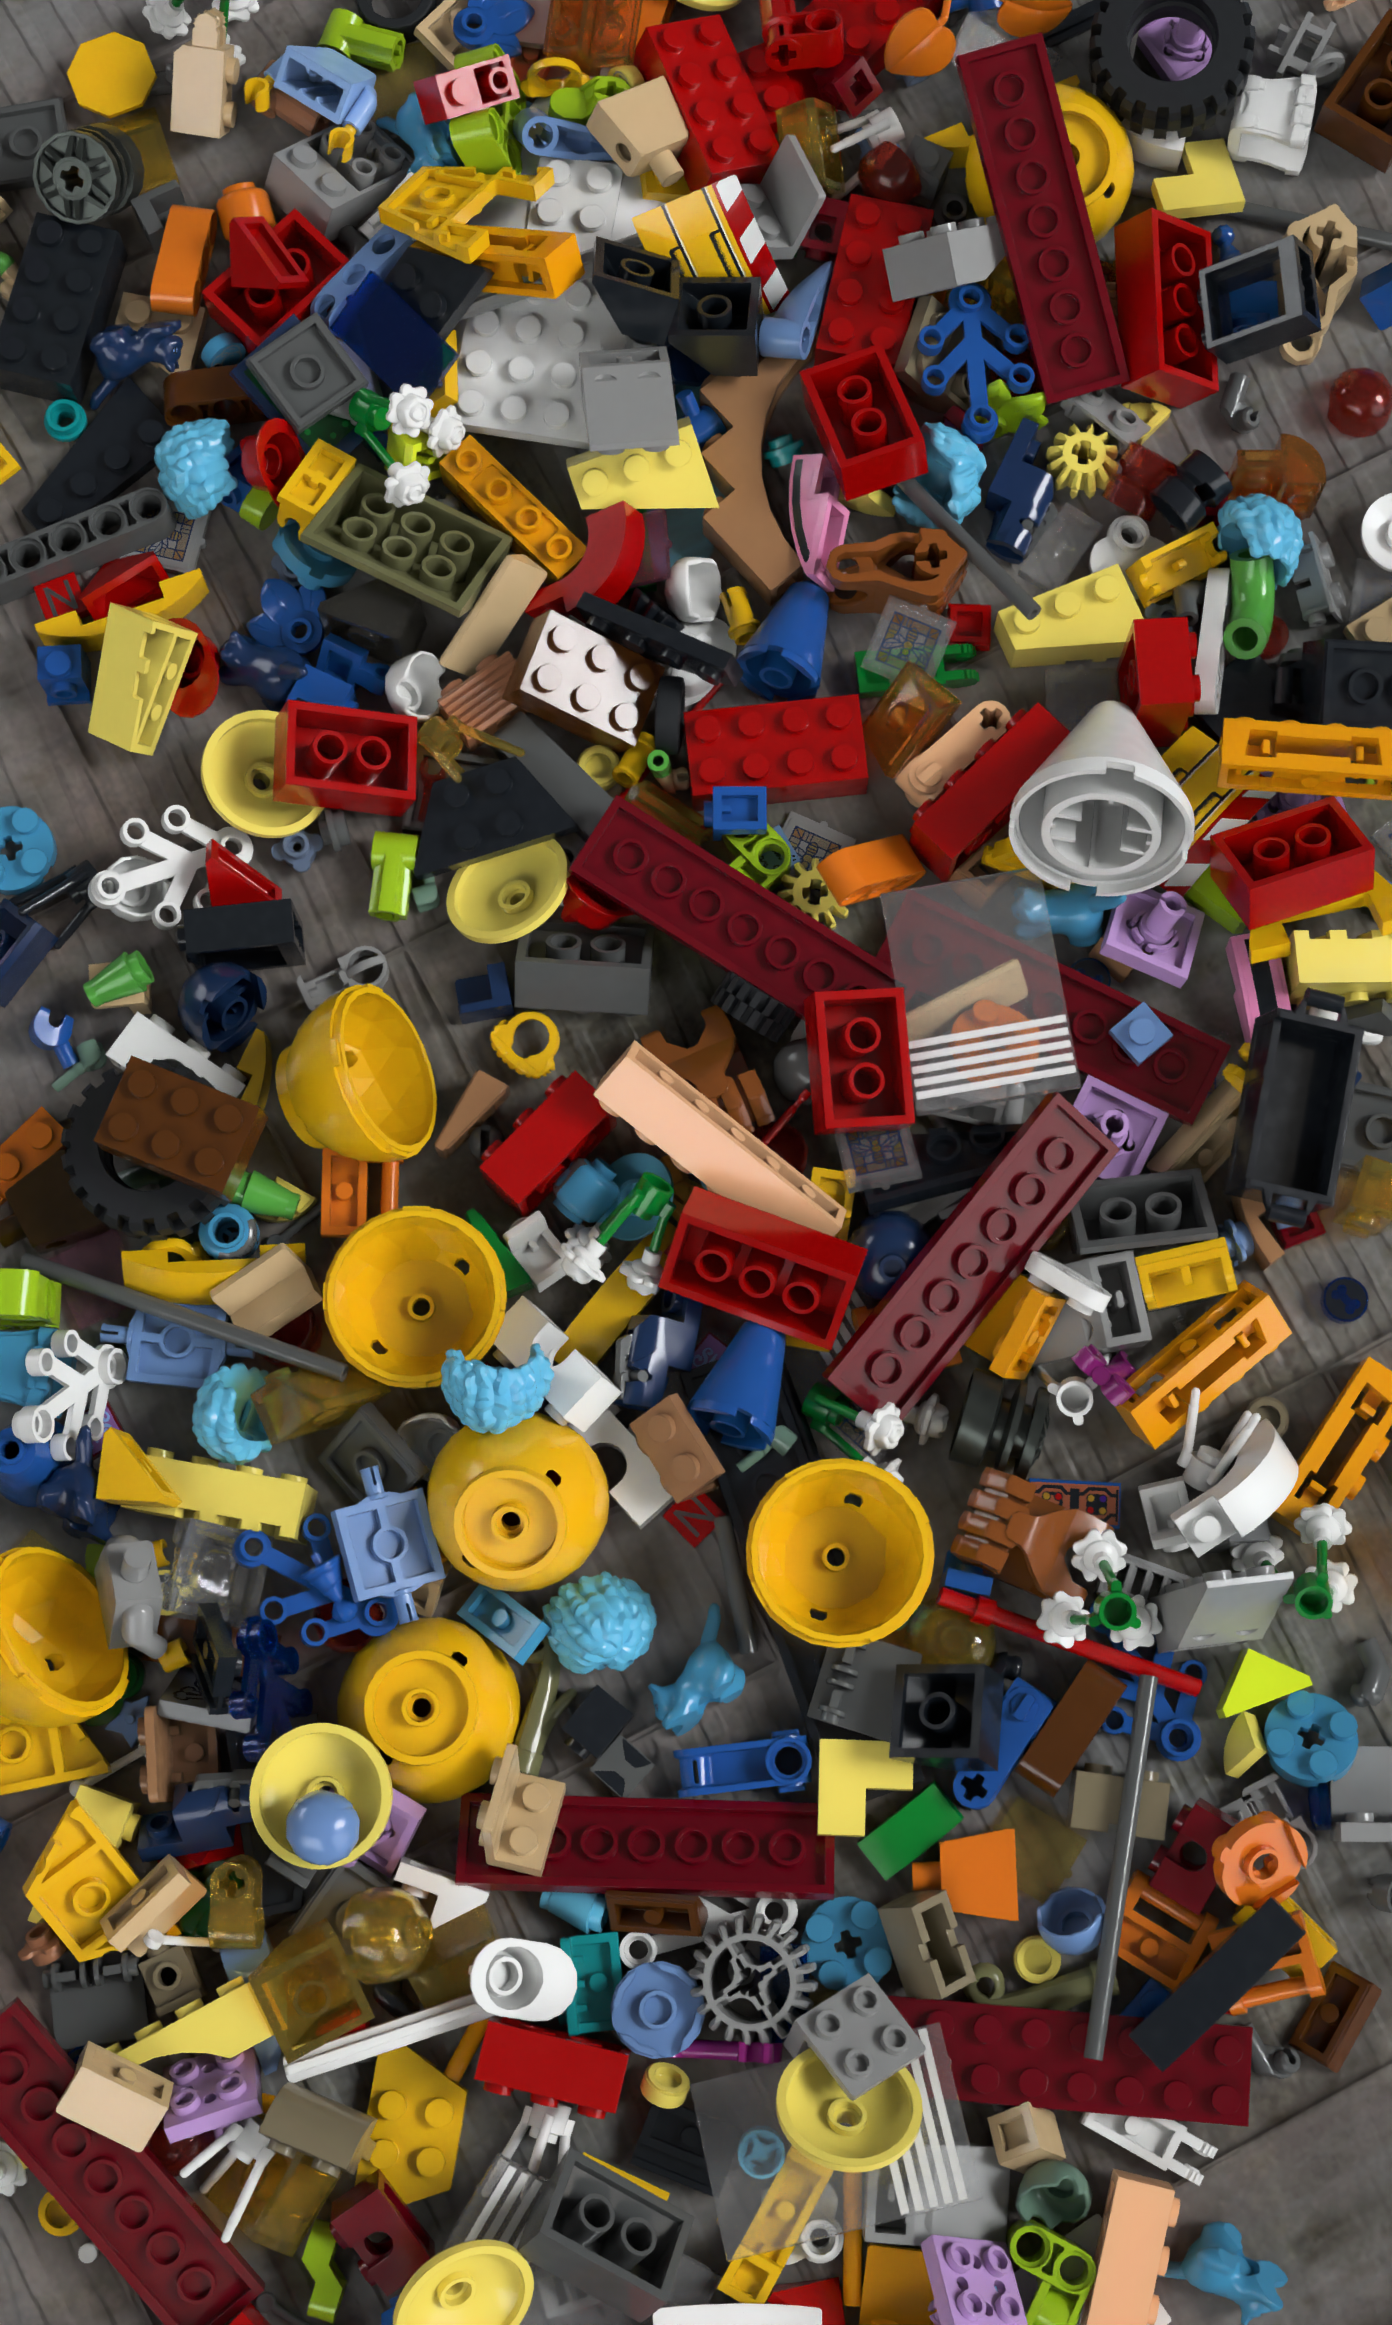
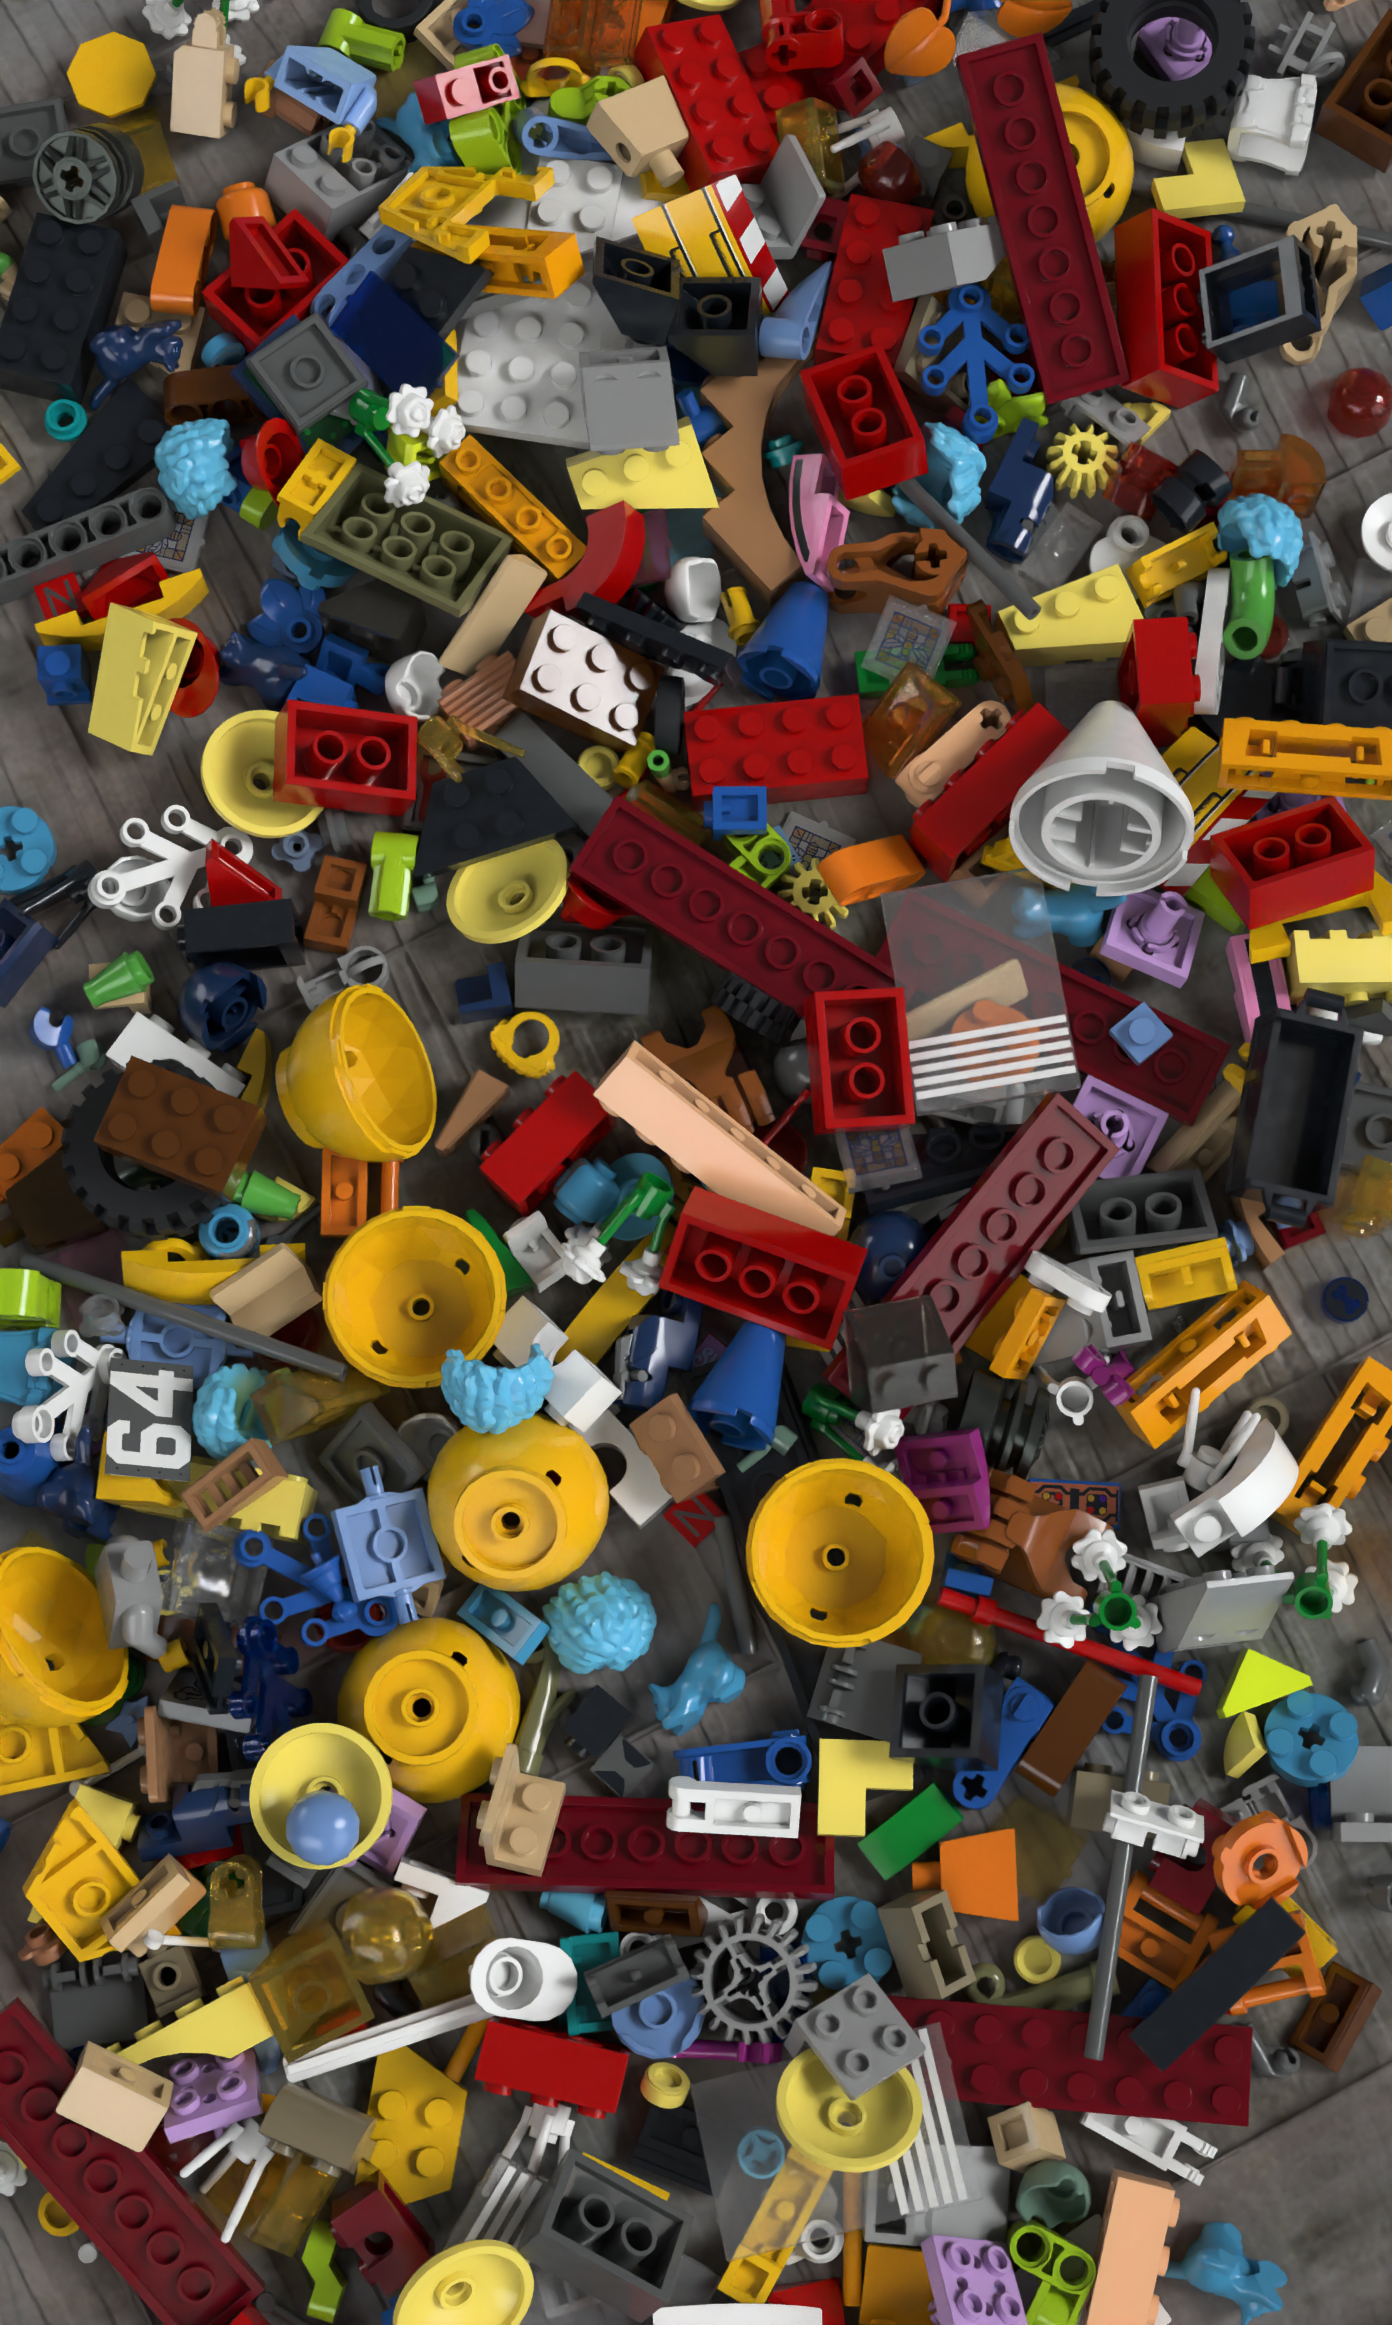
none -> clear plate [79,1294,125,1337]
none -> sticker [105,1357,193,1482]
none -> medium nougat slope [180,1438,288,1532]
none -> dark orange slope [303,855,368,955]
none -> dark grey hinge [583,1934,690,2018]
none -> white plate [666,1776,801,1838]
none -> clear smoke slope [843,1295,958,1414]
none -> magenta slope [894,1428,990,1534]
none -> reddish brown wing [966,599,1034,712]
none -> white hinge [1102,1790,1204,1859]

